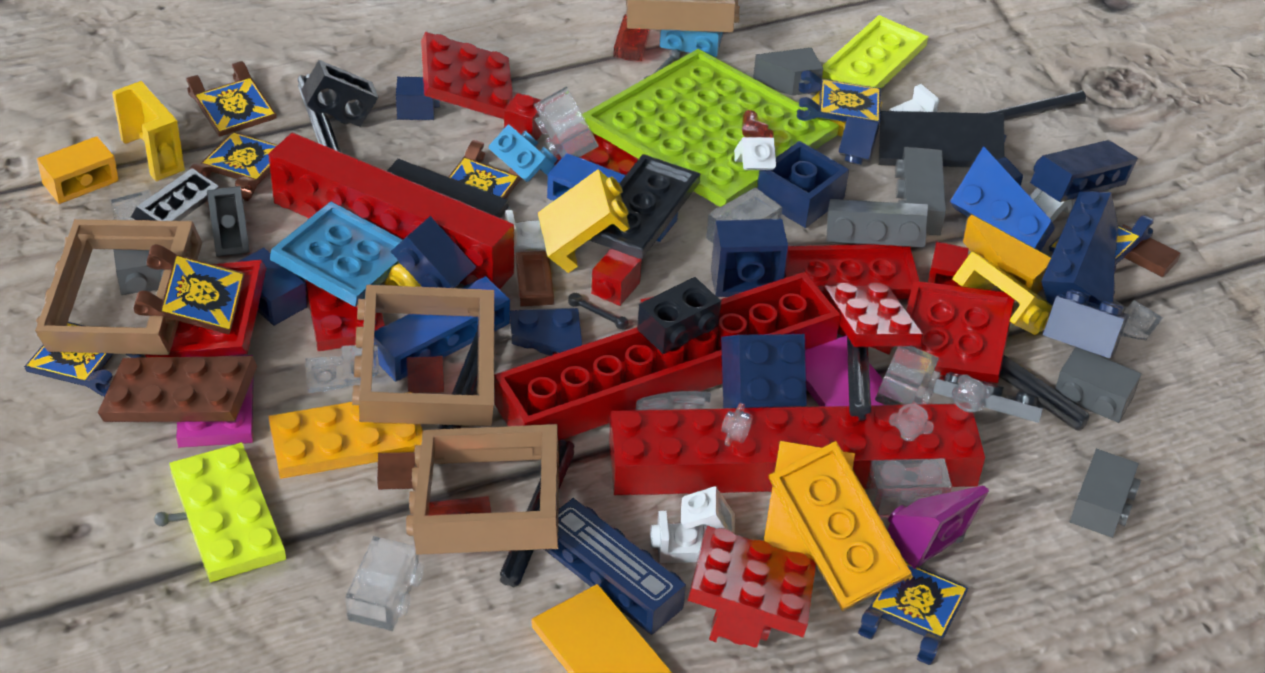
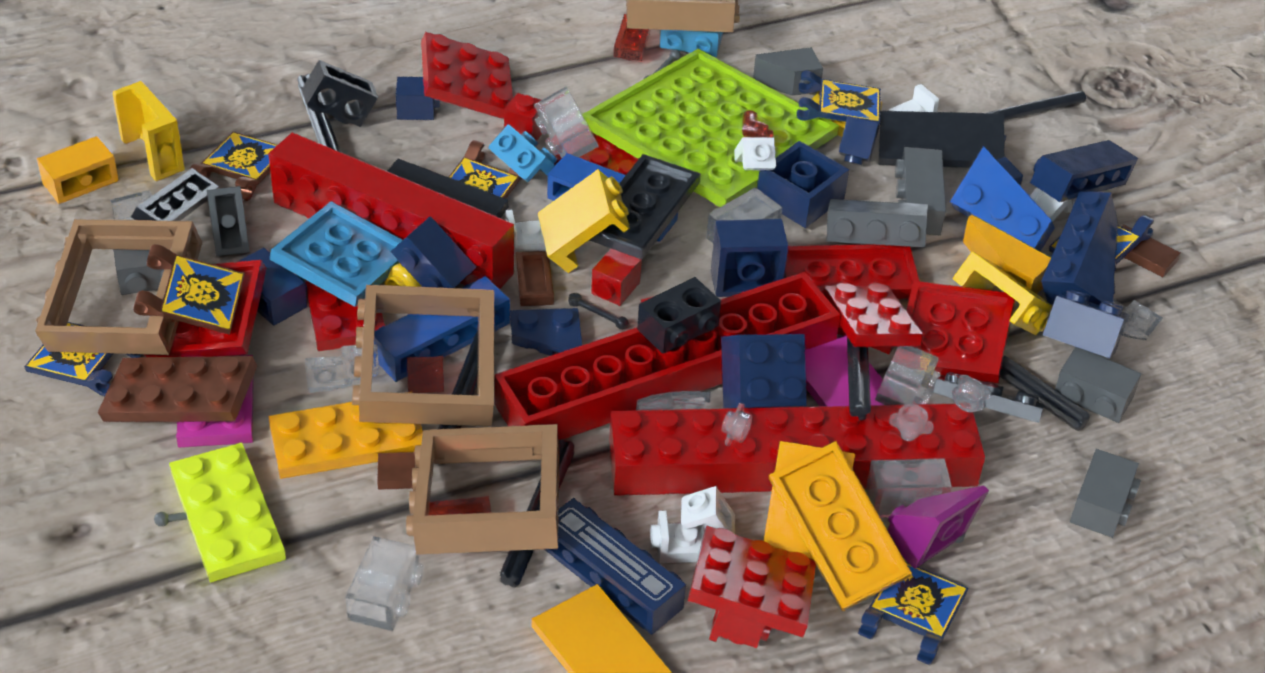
flag [186,61,277,137] -> none
neon yellow plate [822,15,928,88] -> none
red brick [928,241,969,287] -> none

